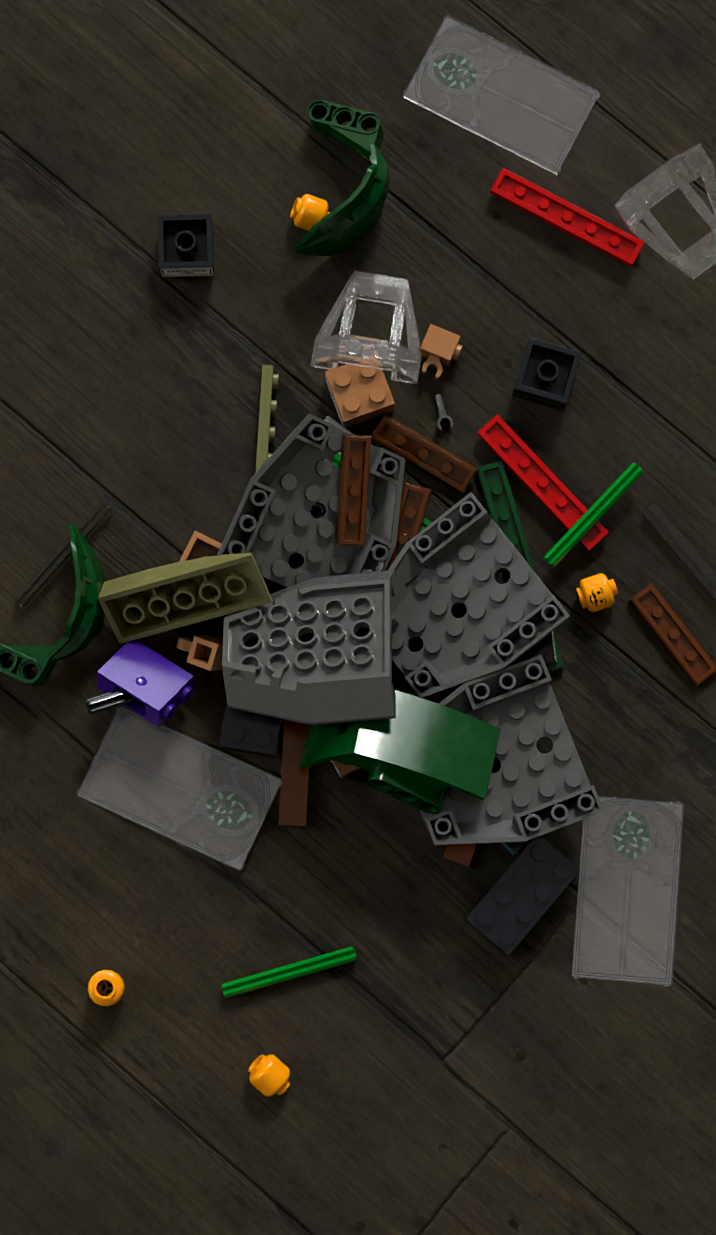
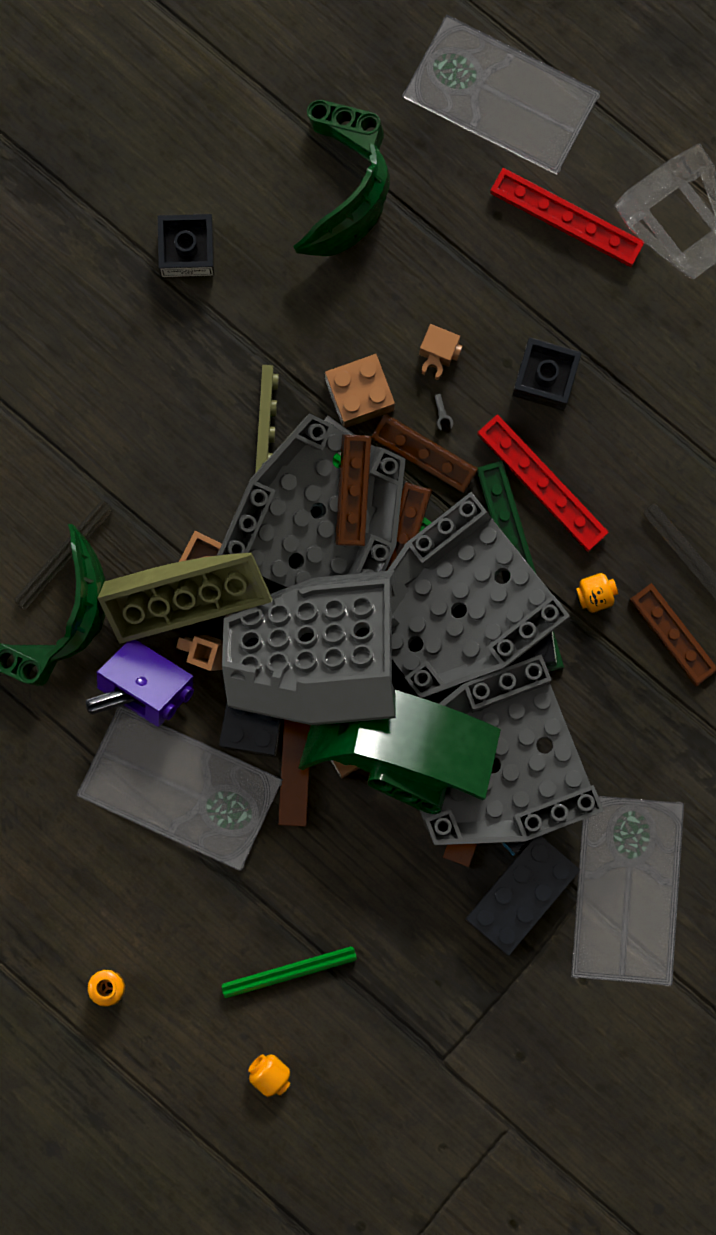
light orange head [290,194,330,231] -> none
clear windscreen [310,271,422,384] -> none
green axle [543,463,643,568] -> none

